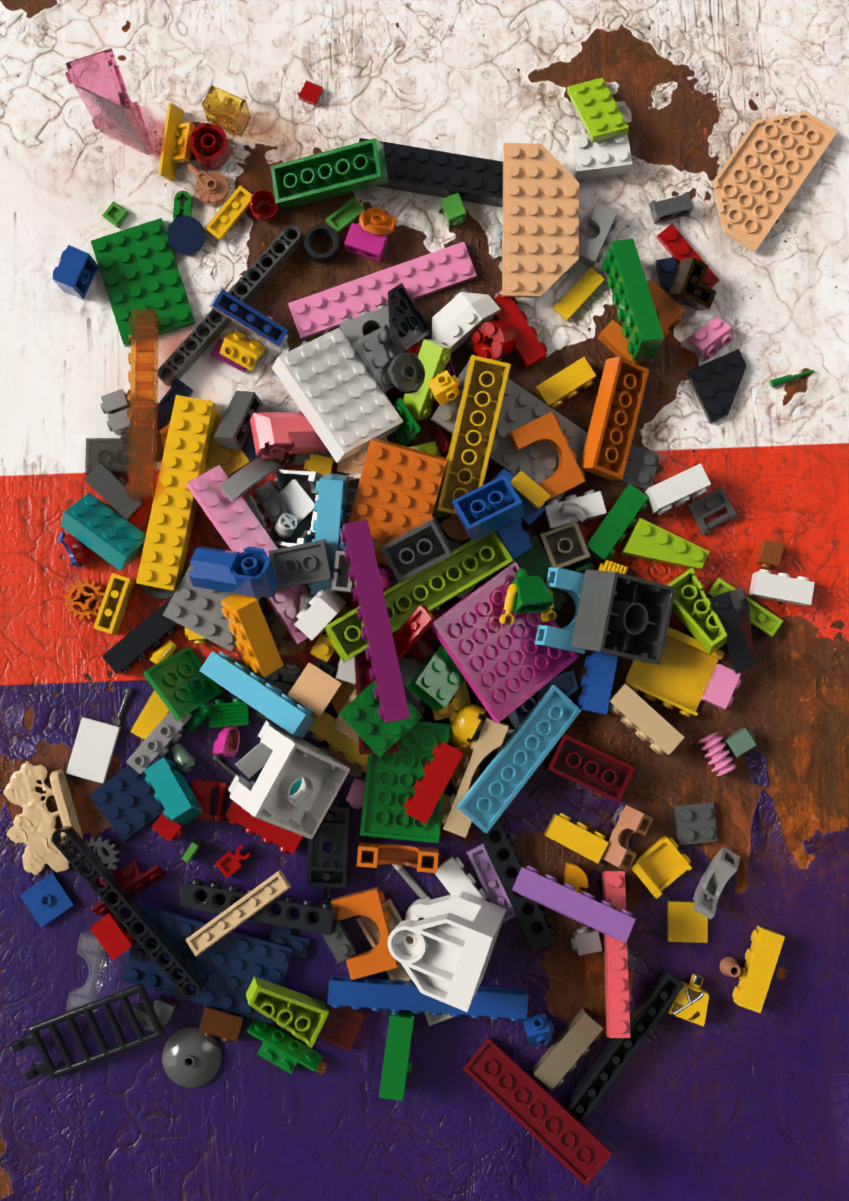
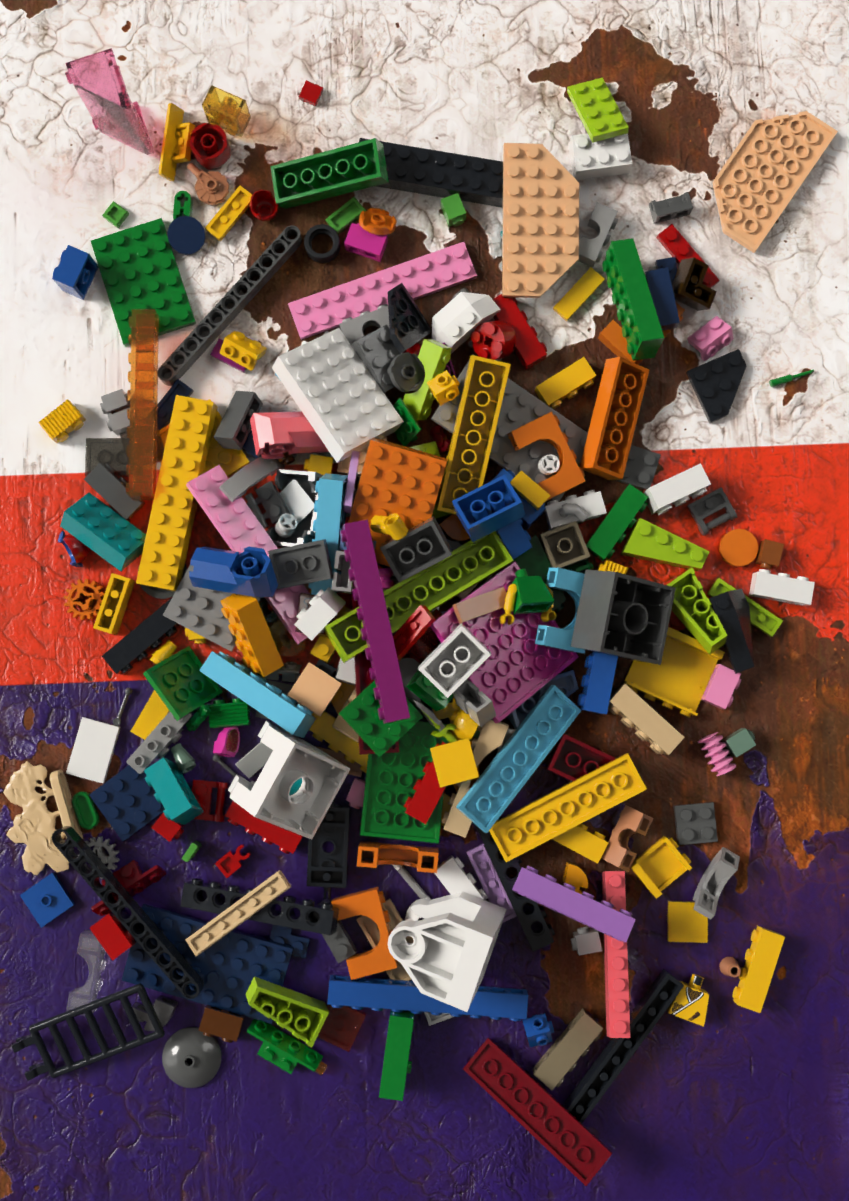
blue brick [209,289,288,347] -> none
none -> yellow brick [38,399,86,443]
none -> green tile [72,791,100,830]
none -> lavender tile [343,451,360,513]
none -> yellow piece [370,513,408,540]
none -> piece [406,697,458,743]
none -> white brick [418,623,491,698]
none -> yellow tile [430,738,479,787]
none -> nougat tile [452,587,507,624]
none -> light grey piece [453,679,496,727]
none -> yellow plate [489,753,647,862]
none -> white wheel [538,454,560,475]
none -> dark blue brick [644,267,680,331]
none -> orange tile [719,529,758,567]

